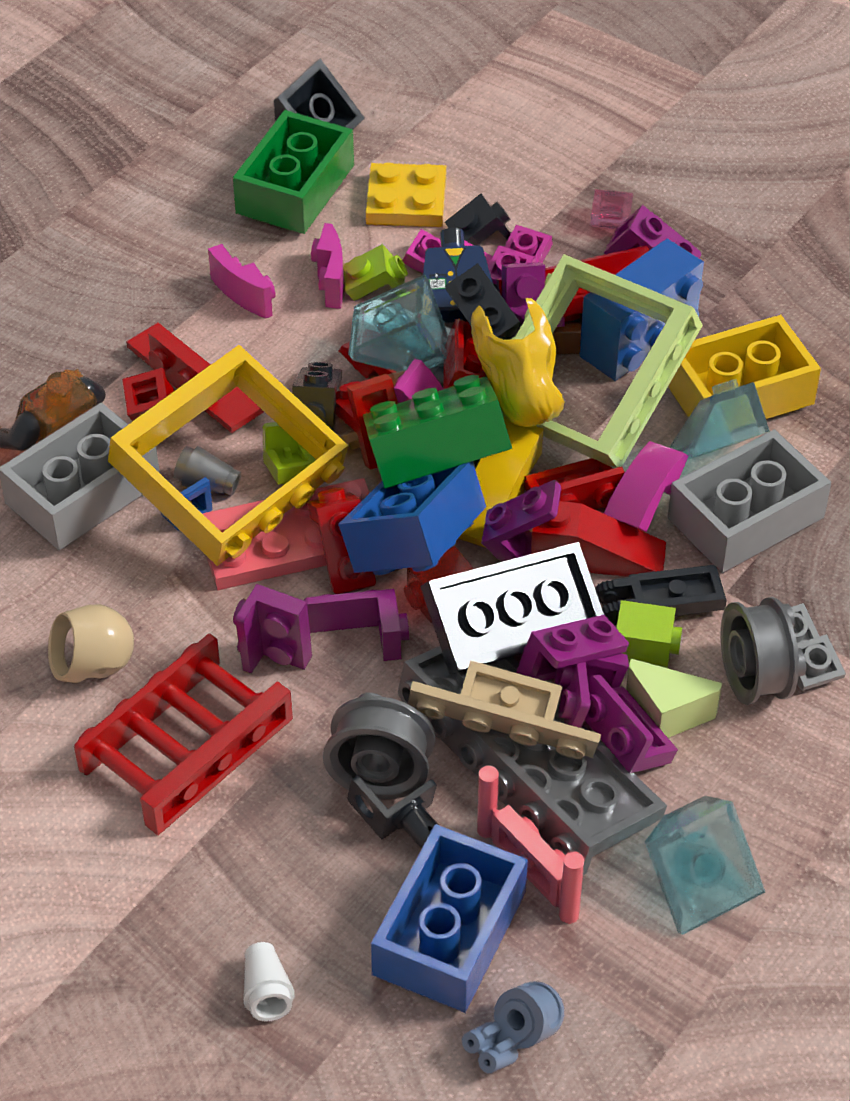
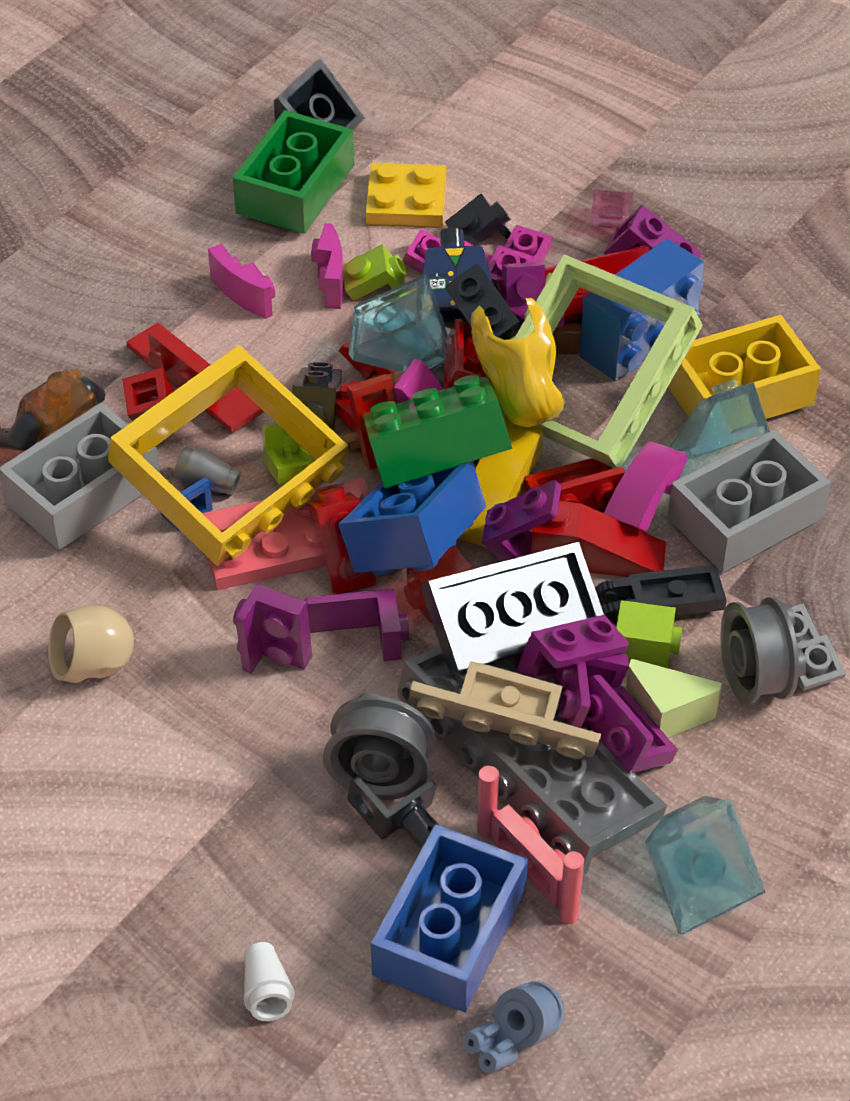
red fence [74,633,293,836] -> none

